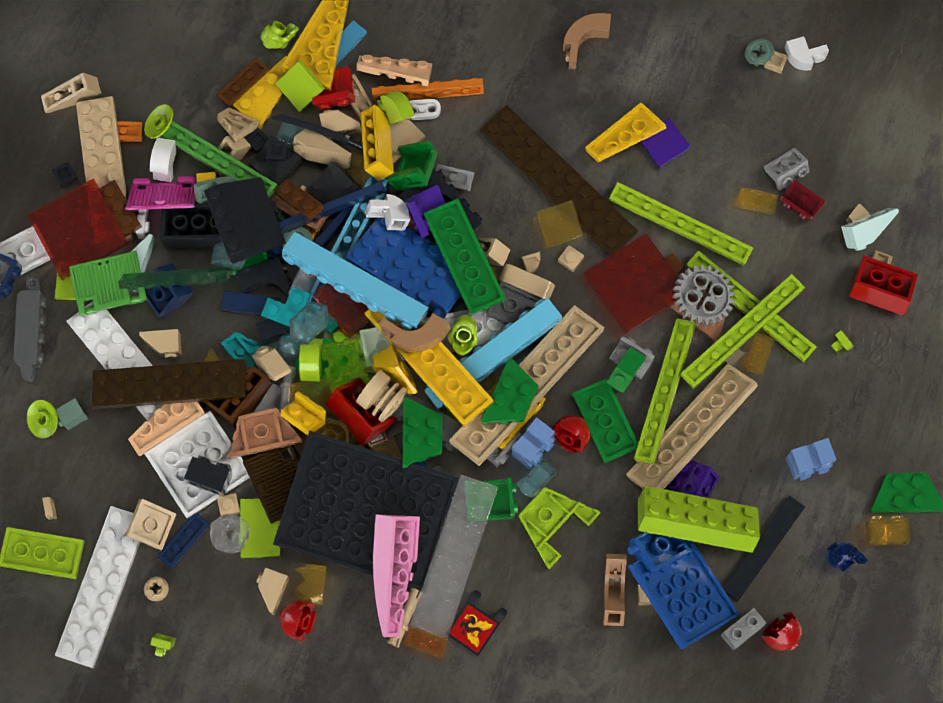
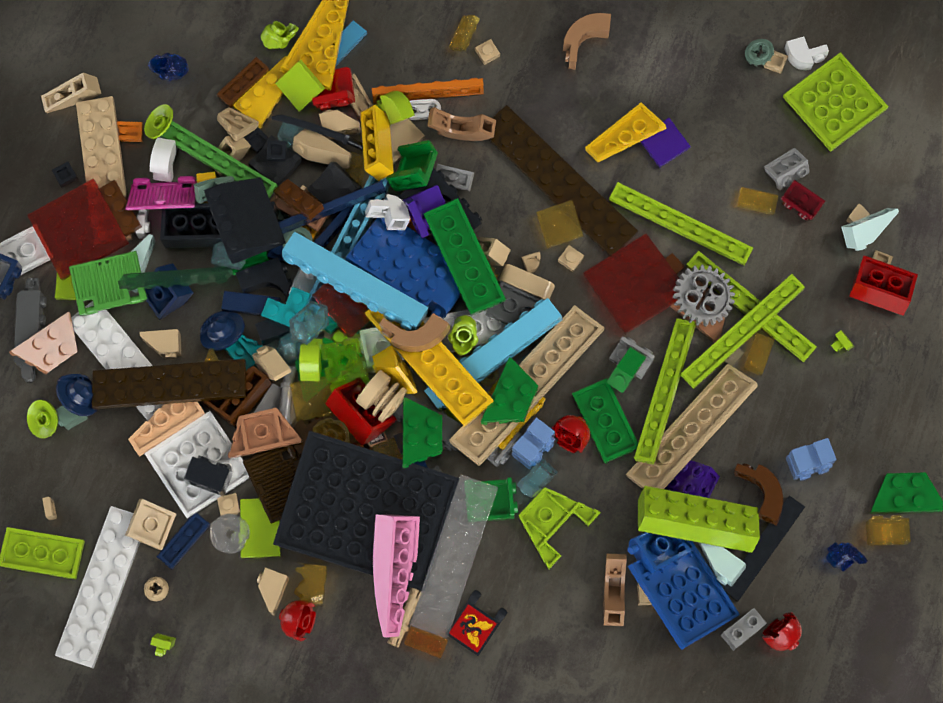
yellow bracket [280,391,326,435] -> none
light nougat wing [357,55,432,87] -> none
none -> wing [9,311,78,374]
none -> dark blue hat [56,374,98,416]
none -> clear blue head [148,53,188,81]
none -> dark blue hat [200,311,245,351]
none -> medium nougat arch [427,107,496,141]
none -> clear yellow plate [449,15,480,51]
none -> tan plate [475,39,500,65]
none -> light aqua slope [698,542,746,587]
none -> reddish brown arch [734,463,783,526]
none -> lime plate [783,52,889,152]

